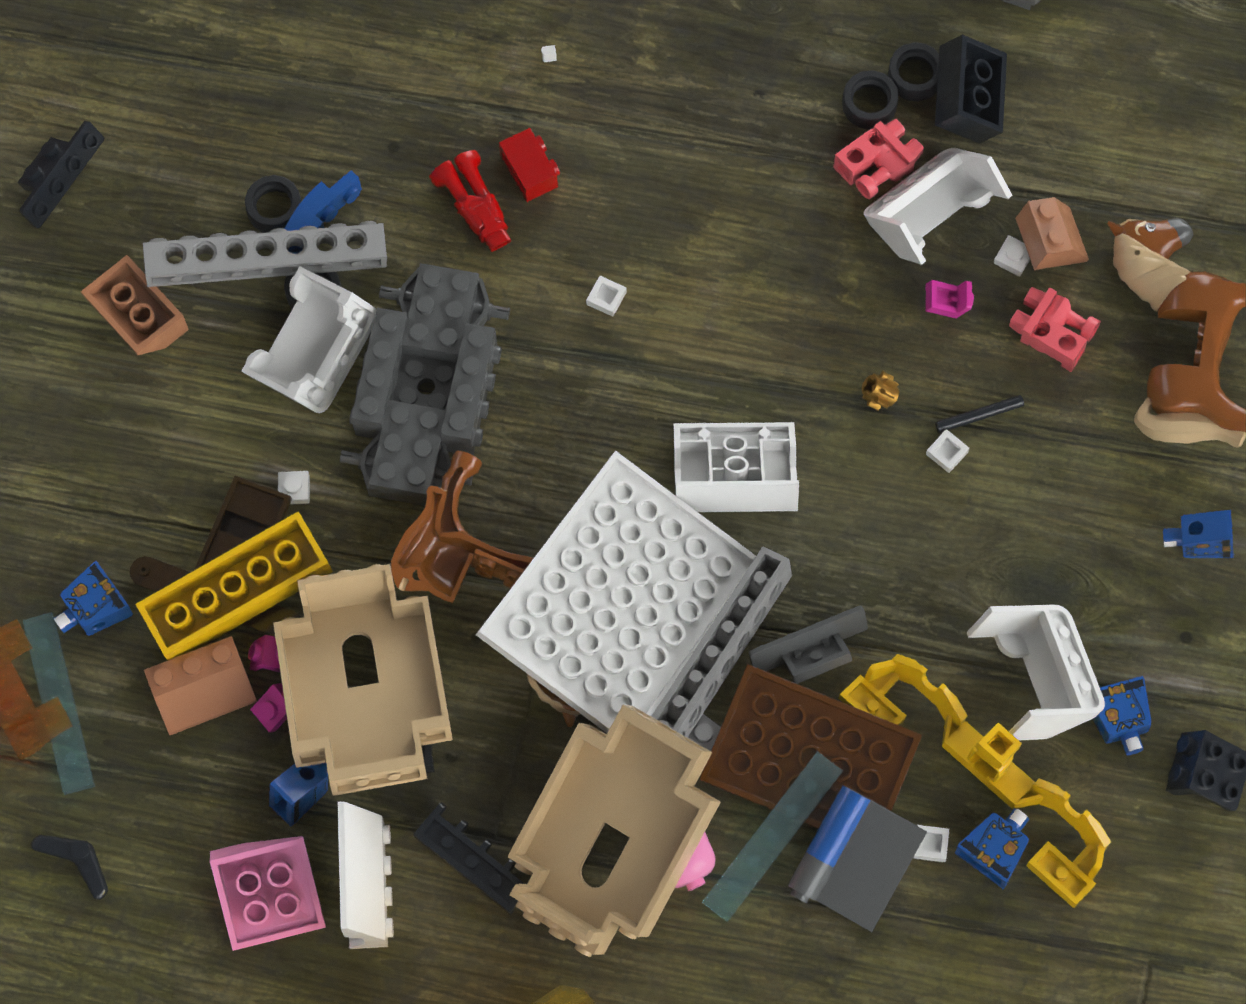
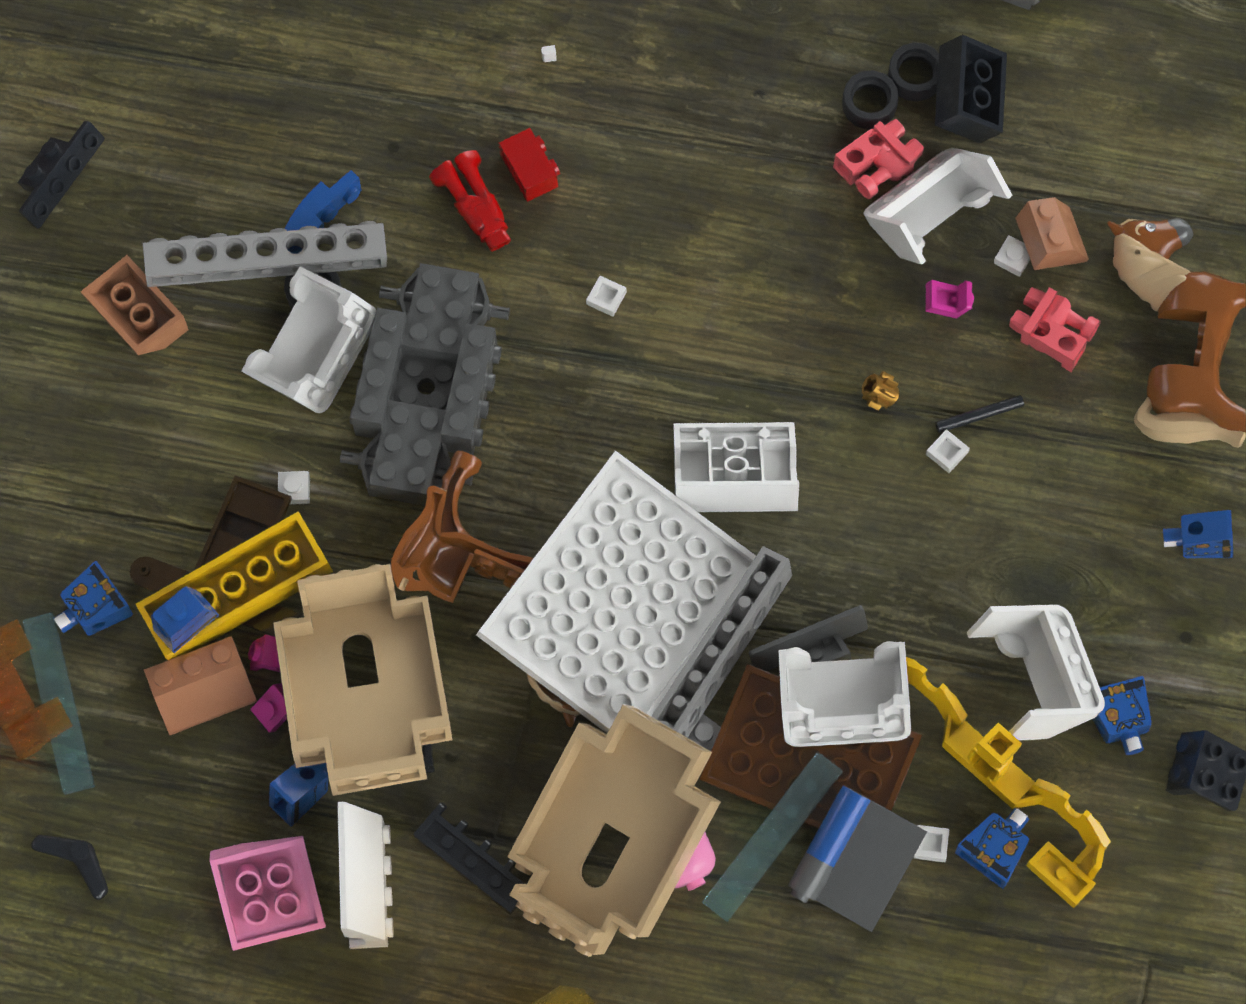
black tyre [245,175,301,233] -> none
none -> blue torso [151,586,219,653]
none -> white windscreen [779,641,911,747]

